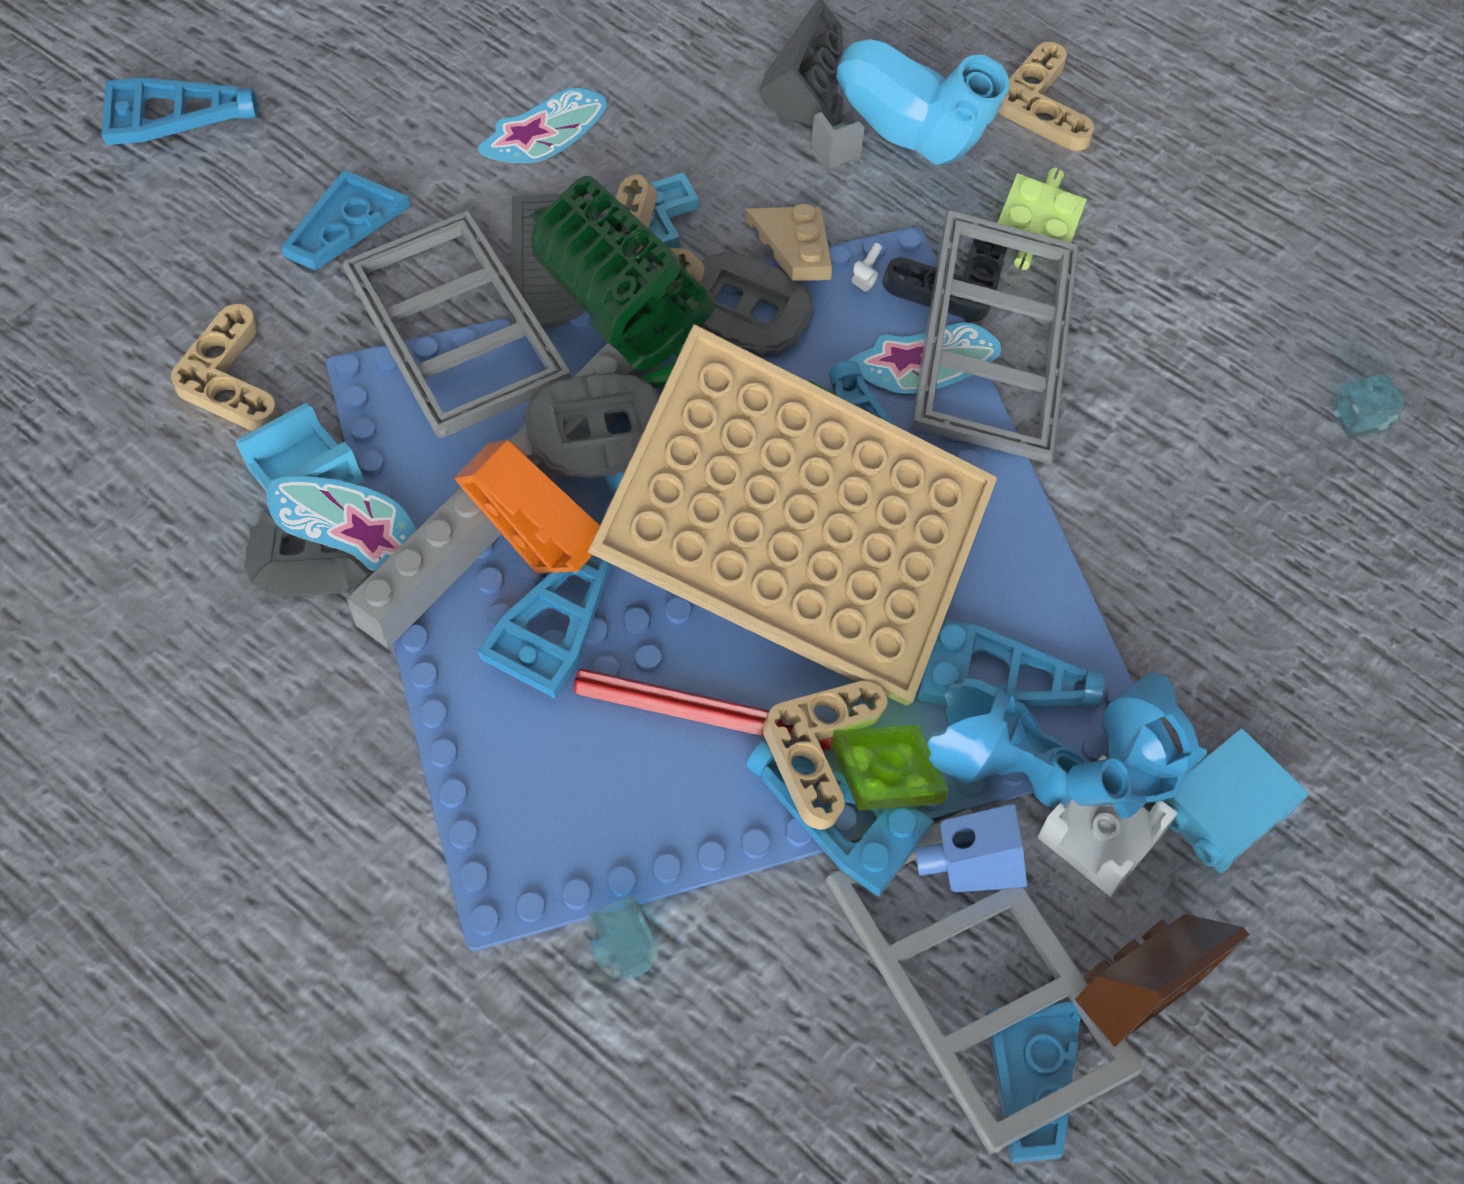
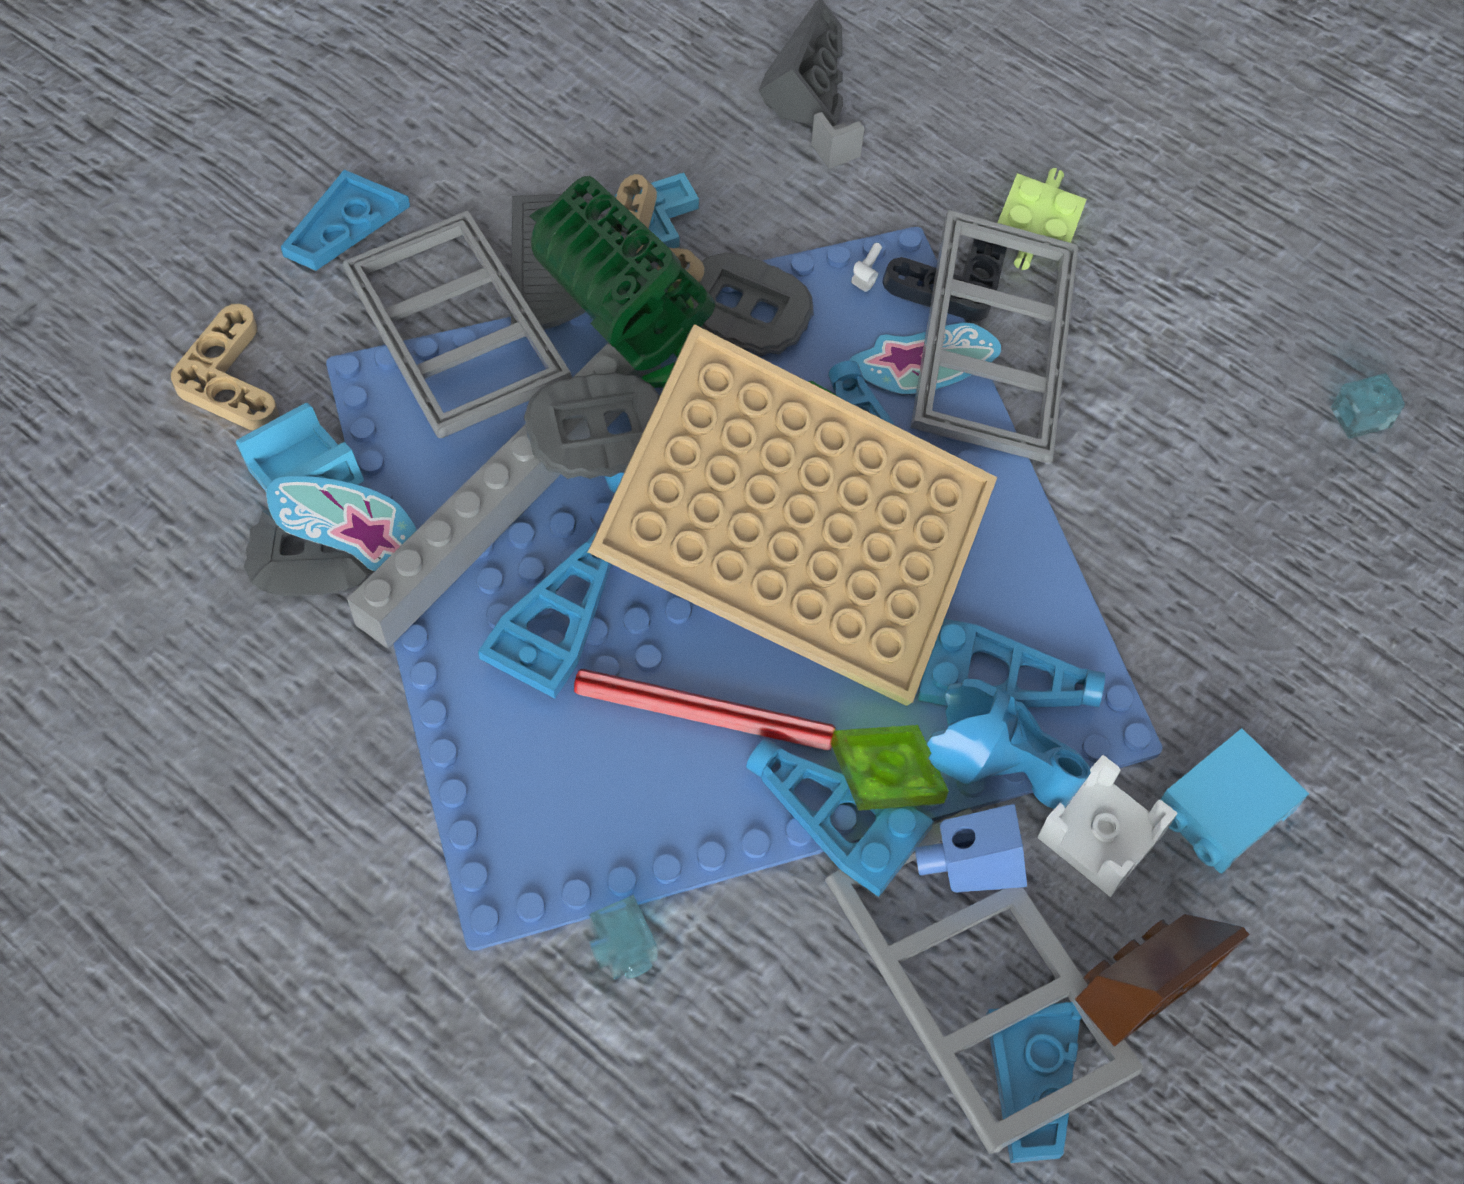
dark azure plate [101,77,258,145] -> none
orange wedge [454,440,600,574] -> none
sticker [478,88,607,163] -> none
tan wing [746,204,832,281] -> none
tan beam [763,680,888,830] -> none
medium azure piece [836,39,1010,165] -> none
tan beam [999,42,1095,151] -> none
dark azure piece [1066,671,1207,819] -> none

